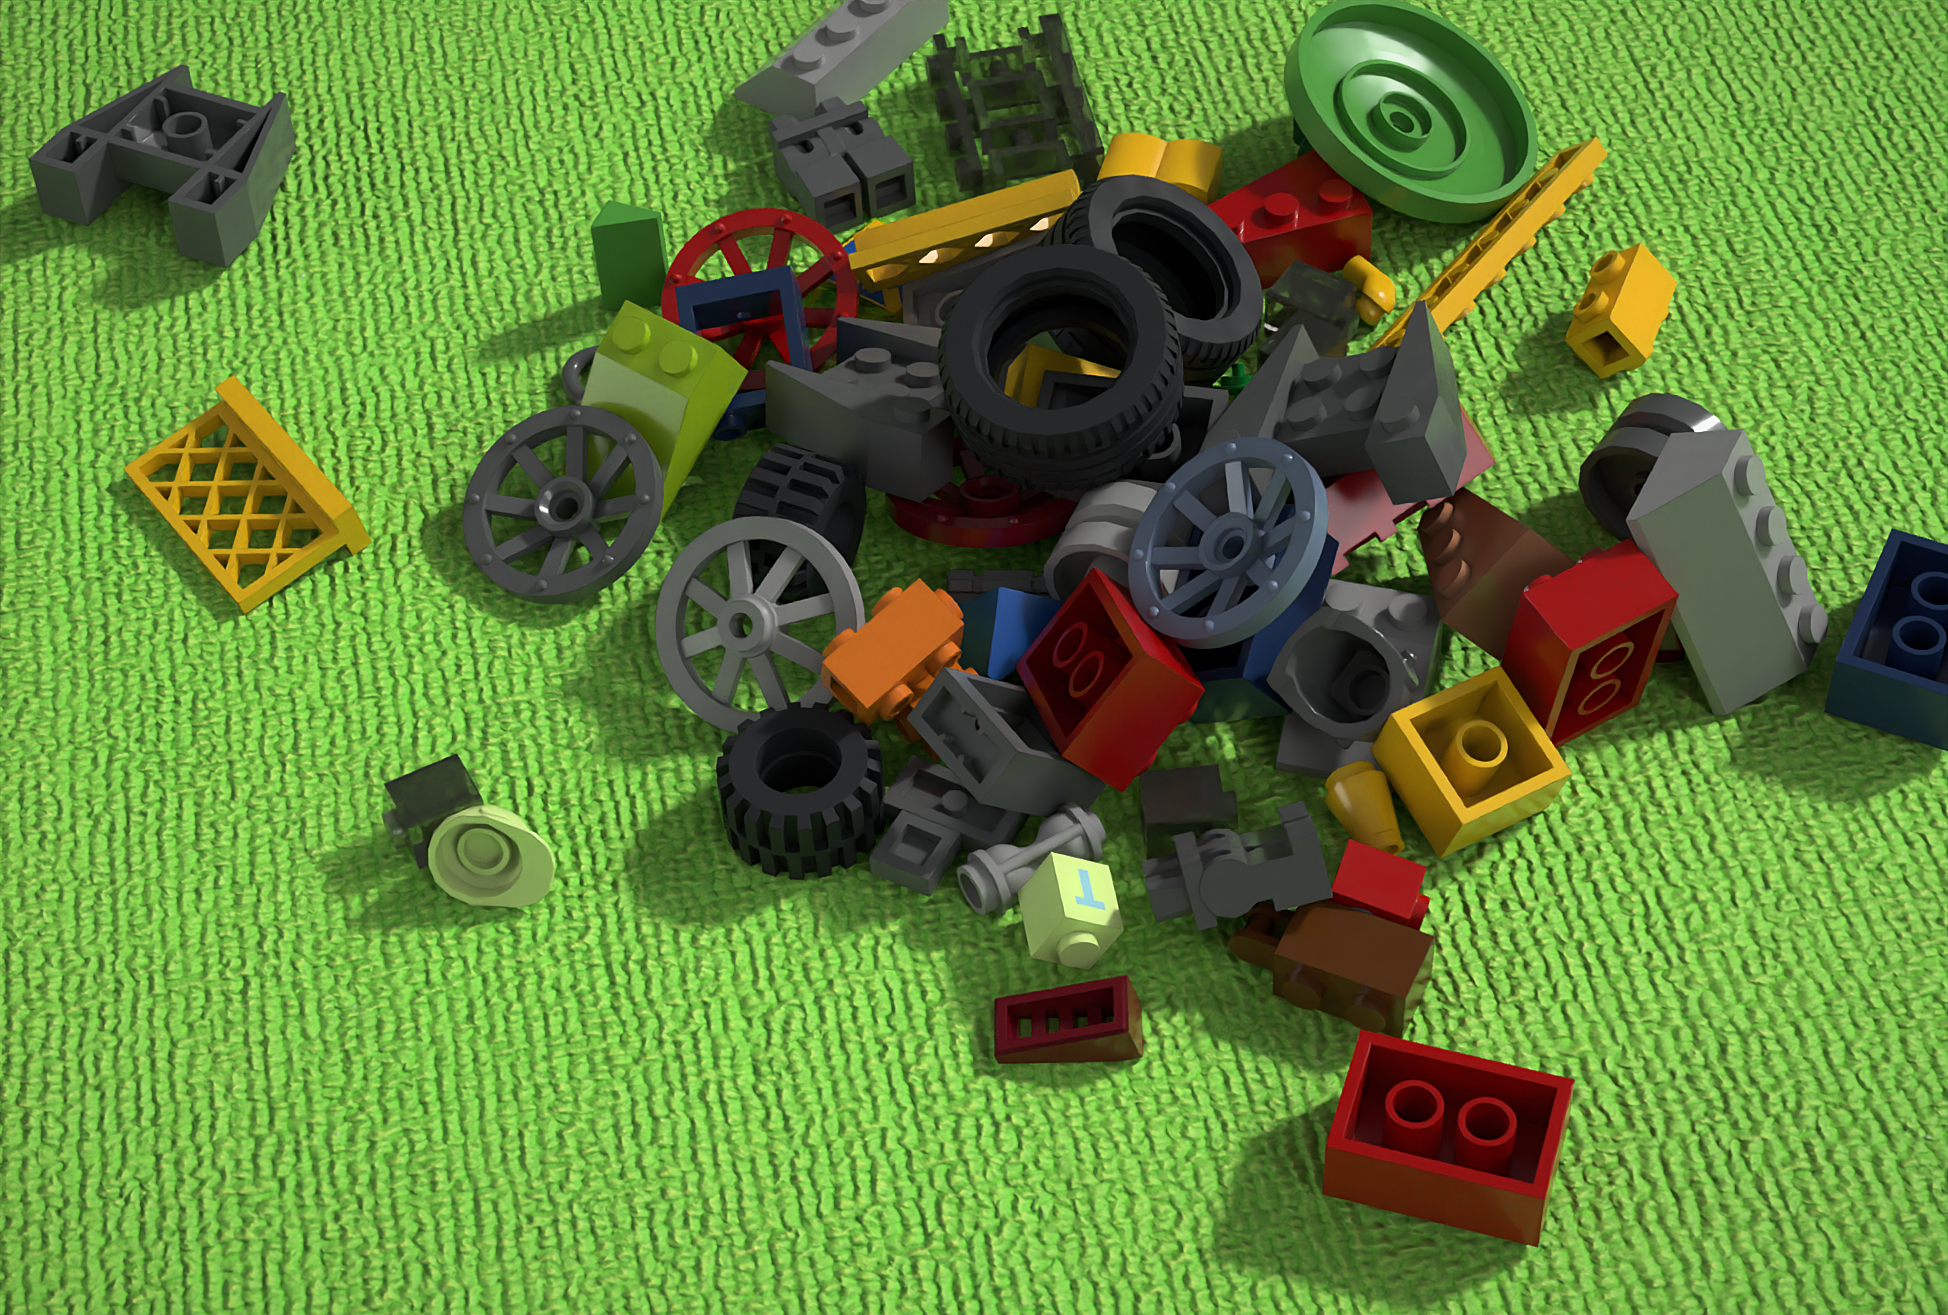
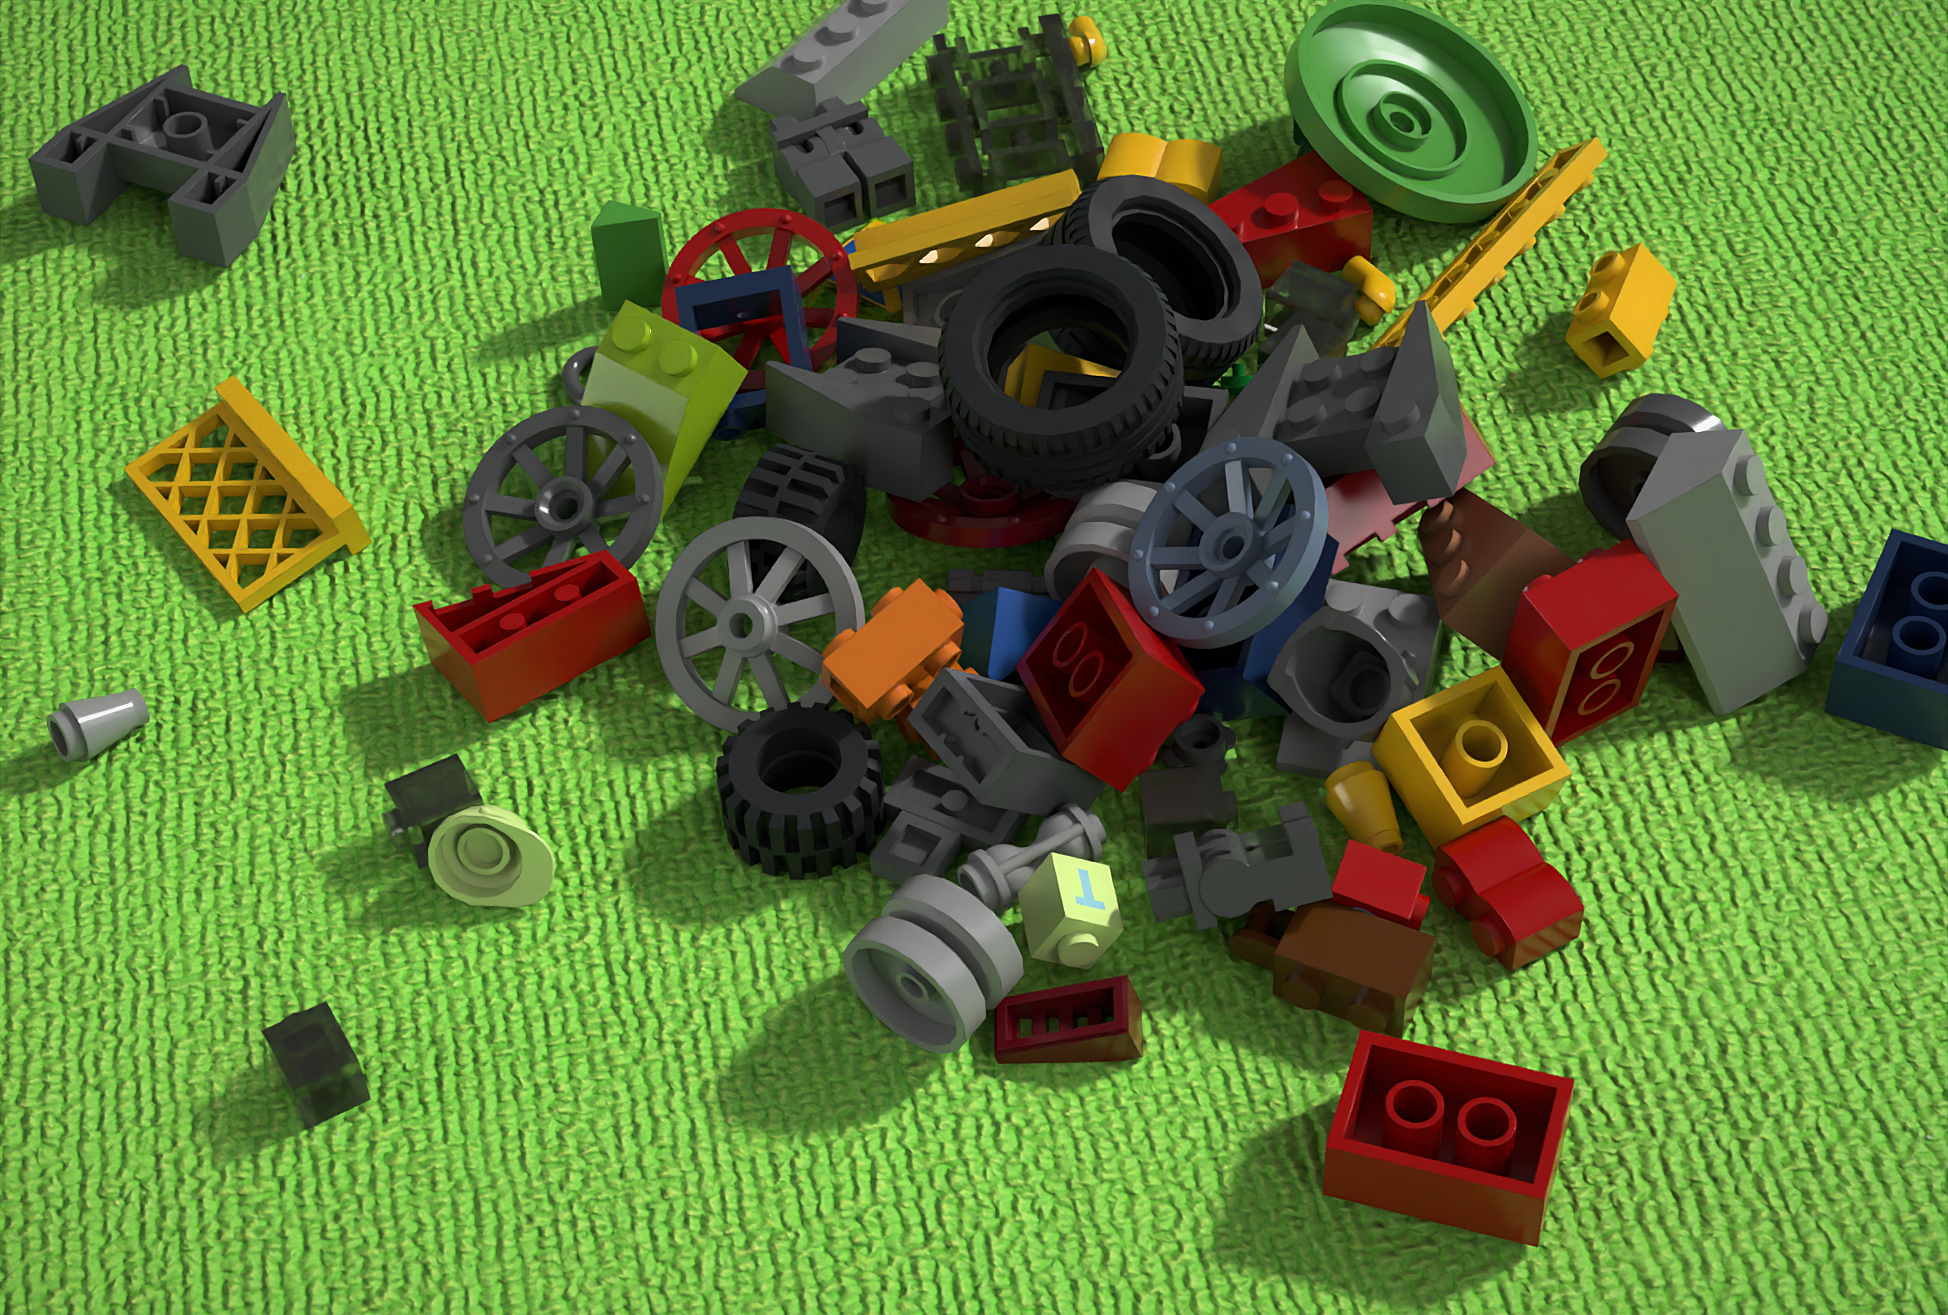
none -> light grey cone [47,688,150,762]
none -> clear smoke brick [262,1001,371,1130]
none -> red wedge [412,549,652,723]
none -> light grey wheel [843,874,1023,1054]
none -> yellow arm [1065,16,1107,68]
none -> dark grey plate [1163,714,1236,779]
none -> red brick [1431,815,1585,971]

